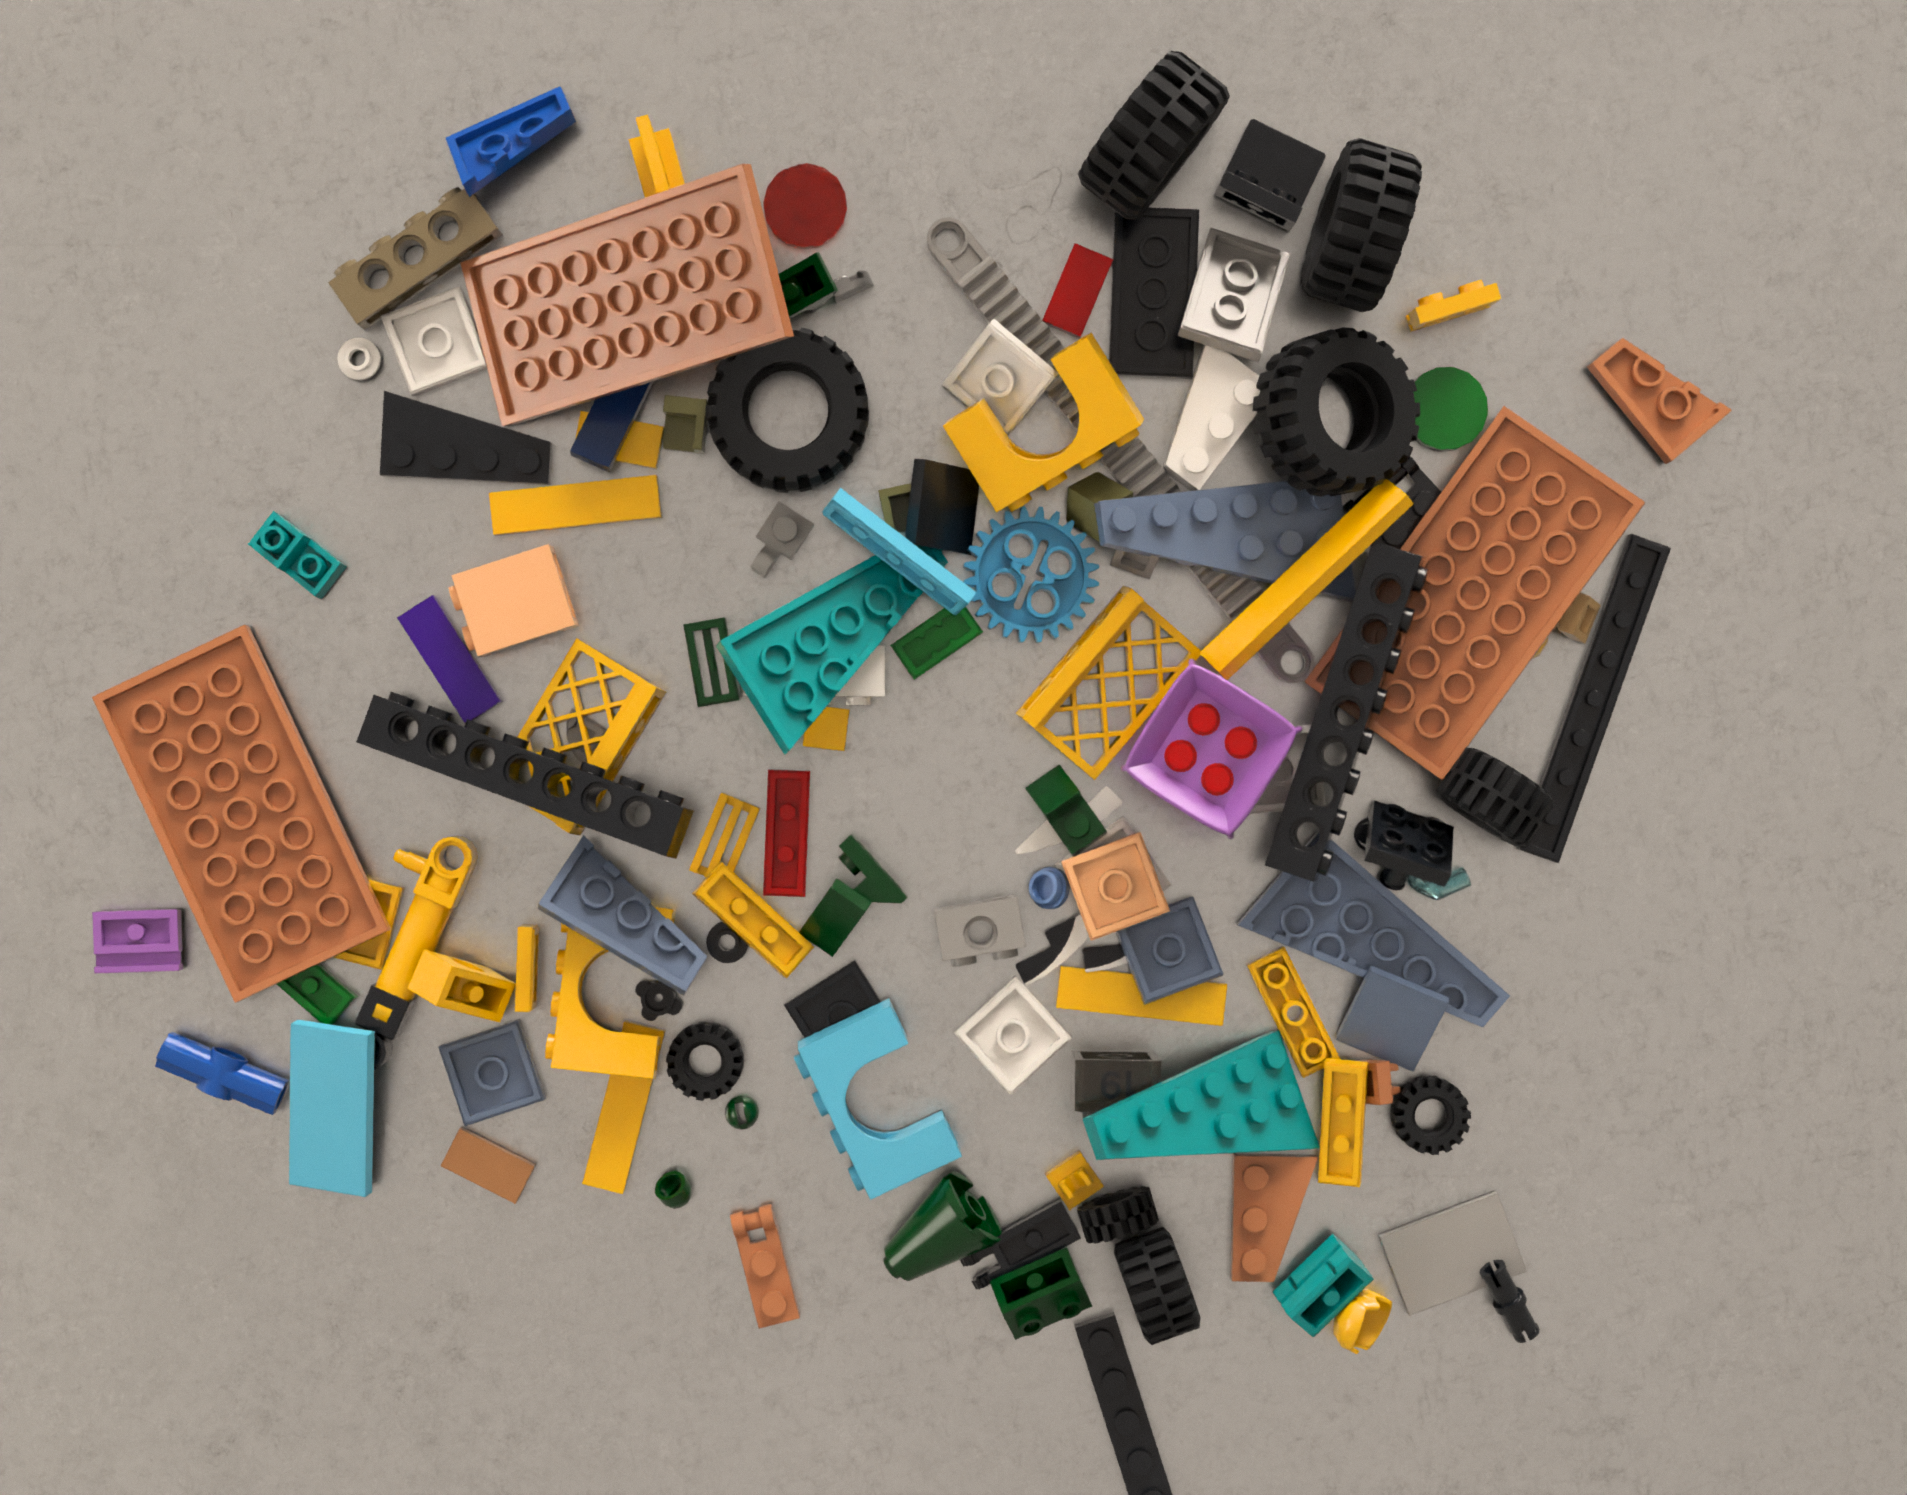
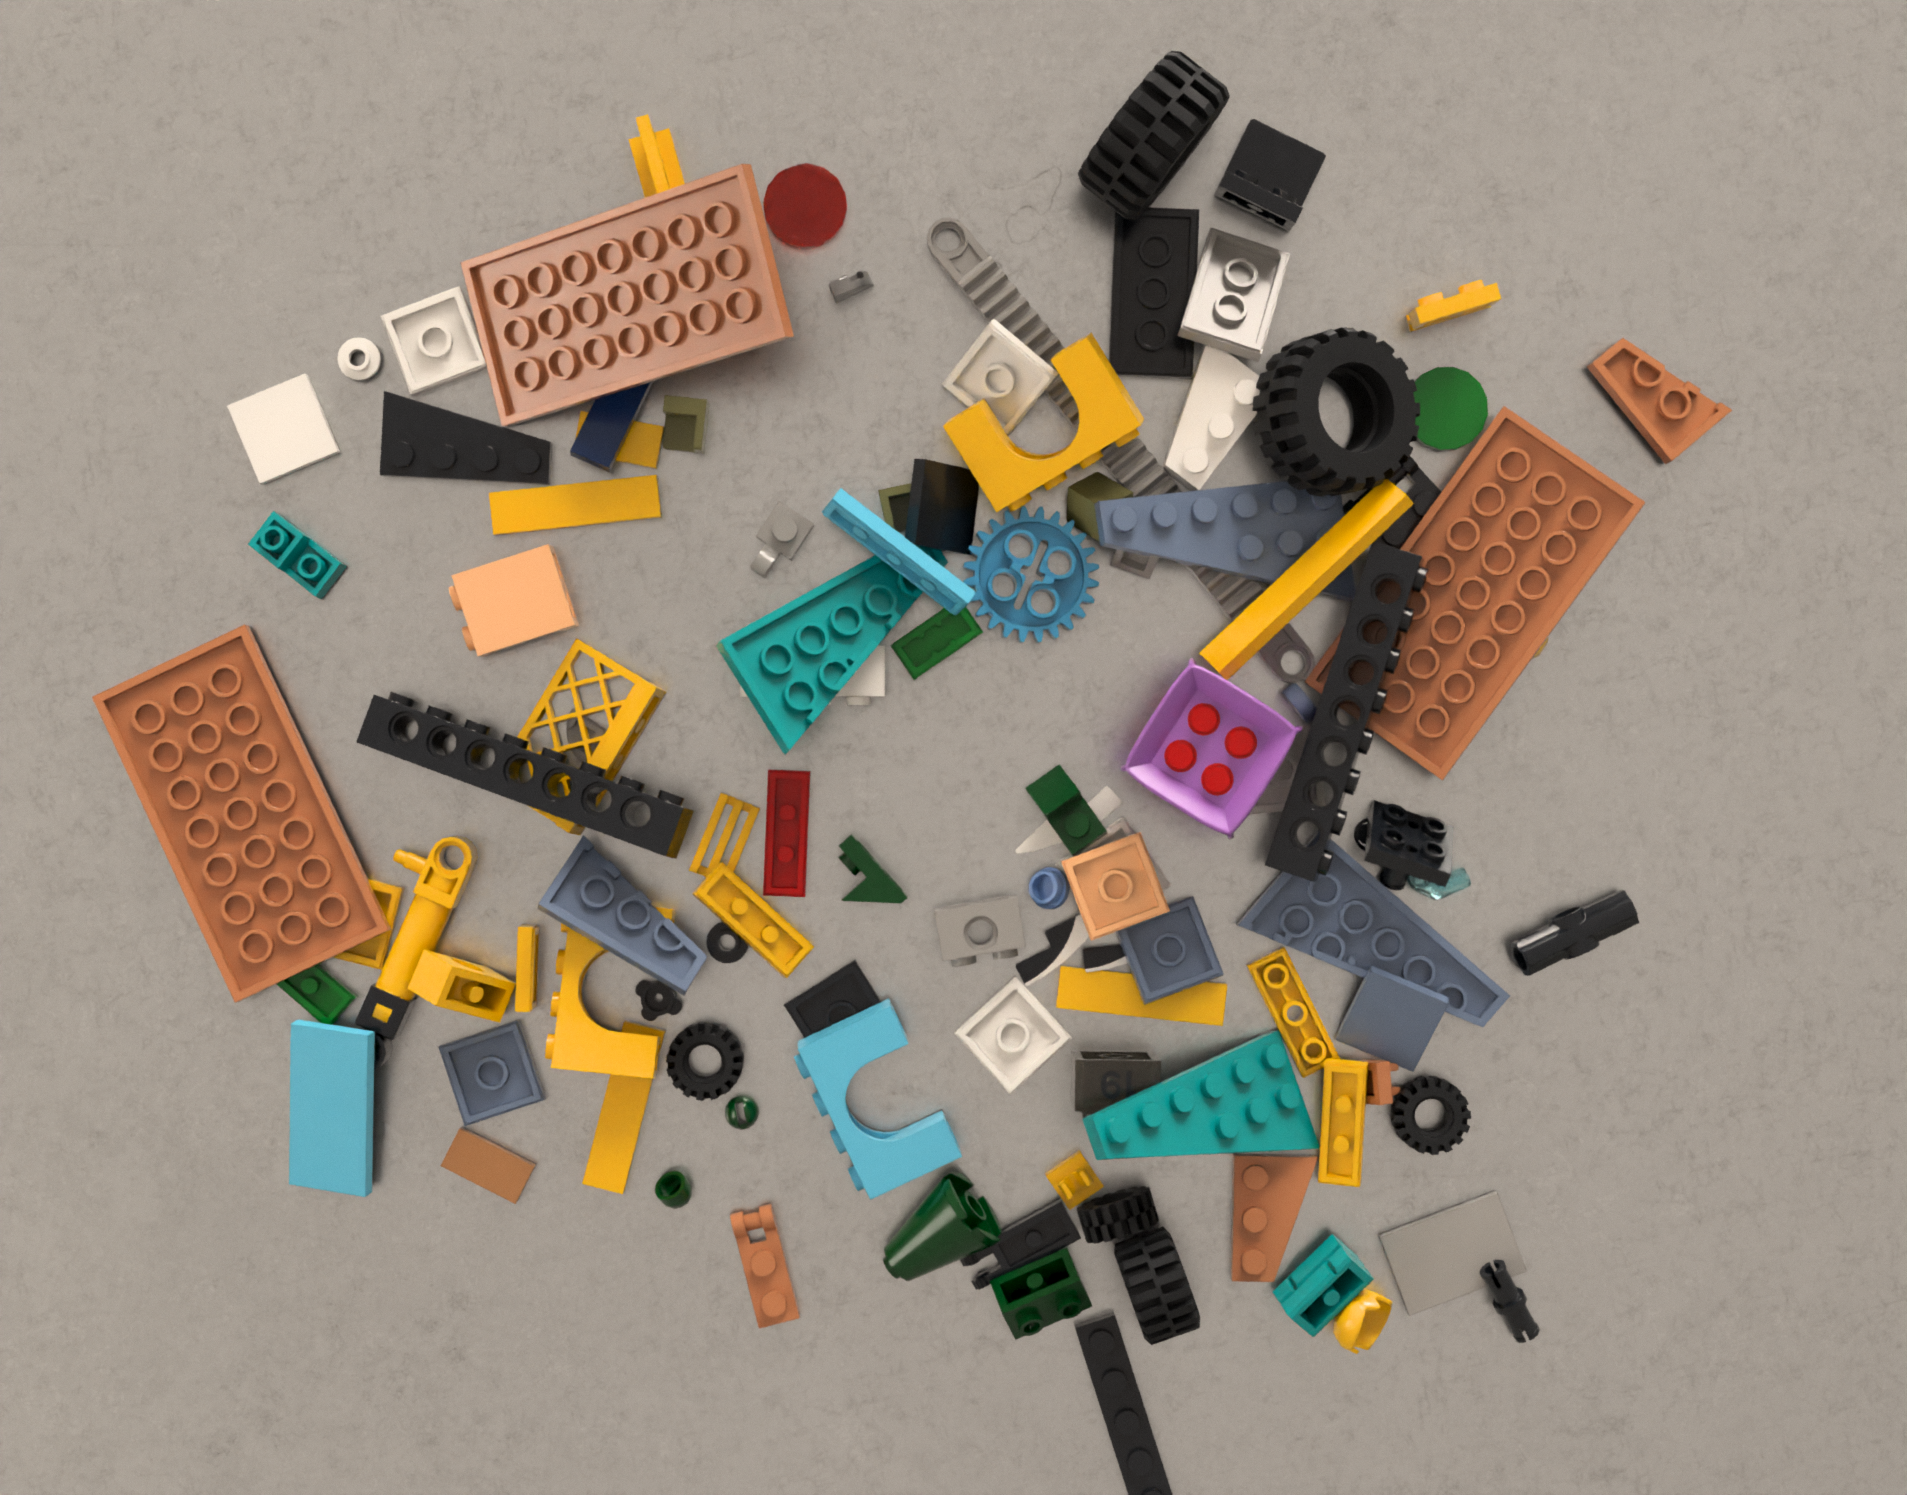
medium lavender plate [92,908,183,973] -> none
blue piece [155,1032,289,1115] -> none
dark tan brick [328,187,503,330] -> none
dark purple tile [397,595,503,723] -> none
blue wing [446,86,576,197] -> none
dark green tile [683,617,740,707] -> none
black tyre [706,327,869,493] -> none
dark green slope [779,252,838,319] -> none
dark green tile [799,879,871,957] -> none
yellow tile [803,707,850,751] -> none
yellow fence [1016,586,1201,780] -> none
red tile [1042,243,1113,339] -> none
black tyre [1301,138,1422,312] -> none
black tyre [1436,748,1555,847] -> none
black tile [1516,534,1671,863] -> none
tan tile [1556,593,1601,644] -> none
none -> white tile [227,374,340,485]
none -> sand blue tile [1281,683,1317,725]
none -> black piece [1510,890,1639,976]

